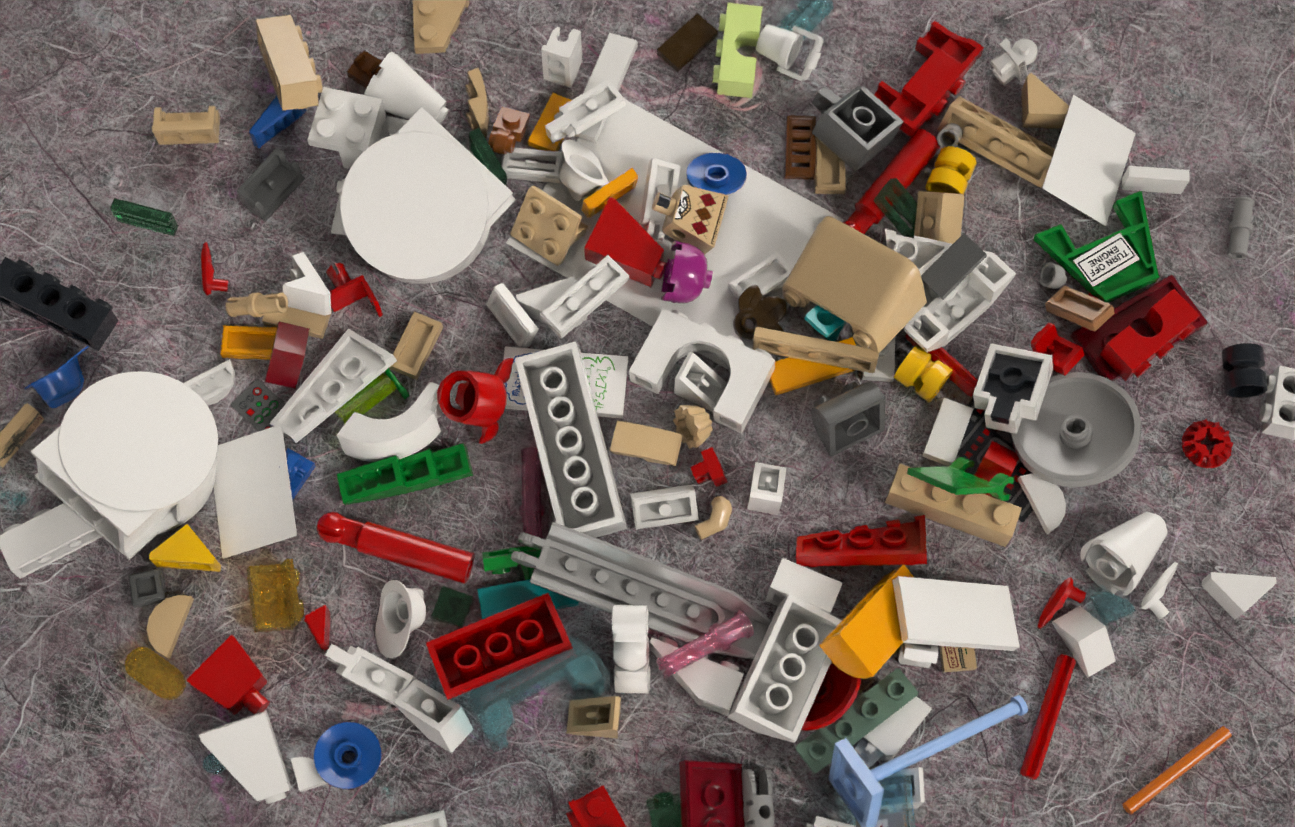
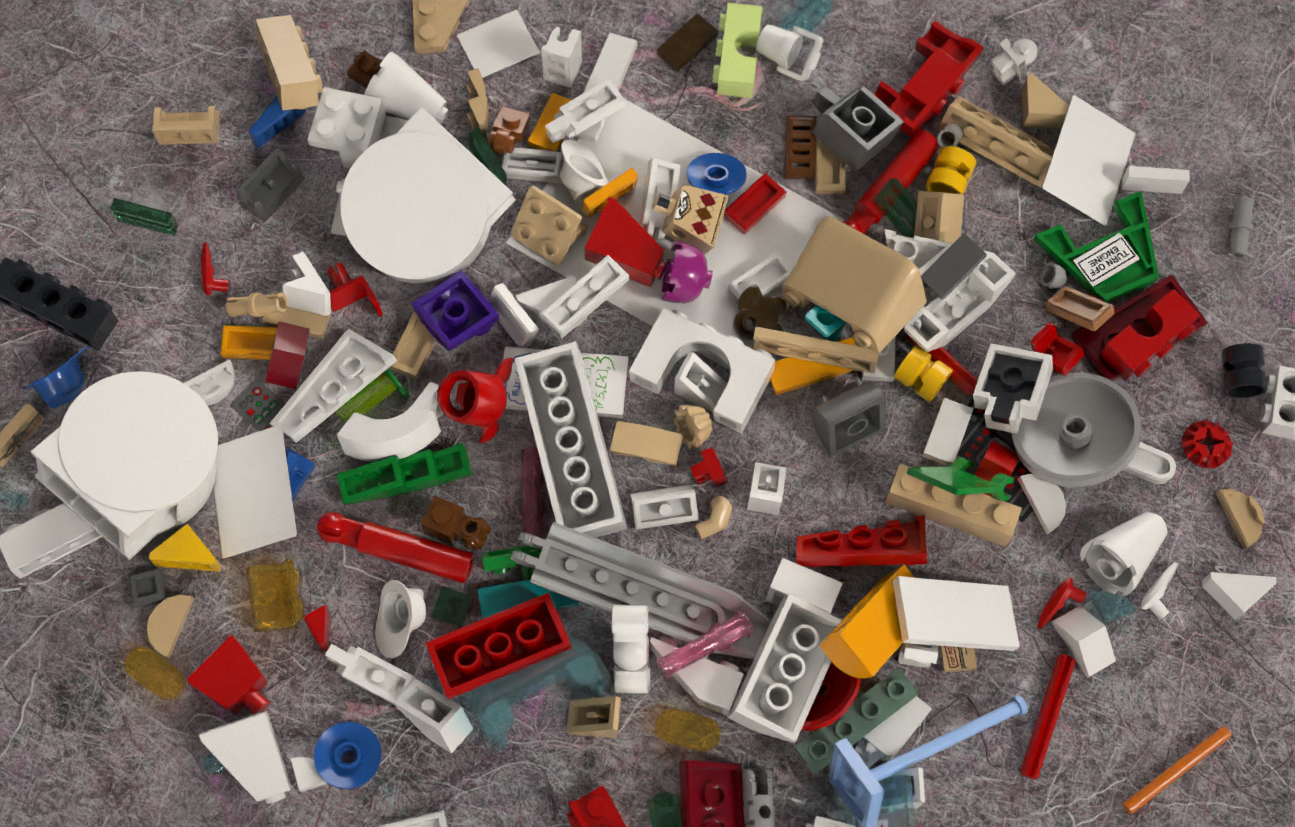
none -> dark purple slope [411,270,499,351]
none -> reddish brown brick [421,496,492,550]
none -> white sticker [457,10,540,78]
none -> clear yellow tile [655,709,721,752]
none -> red tile [723,173,787,235]
none -> white tile [1122,442,1176,484]
none -> tan tile [1215,488,1265,550]

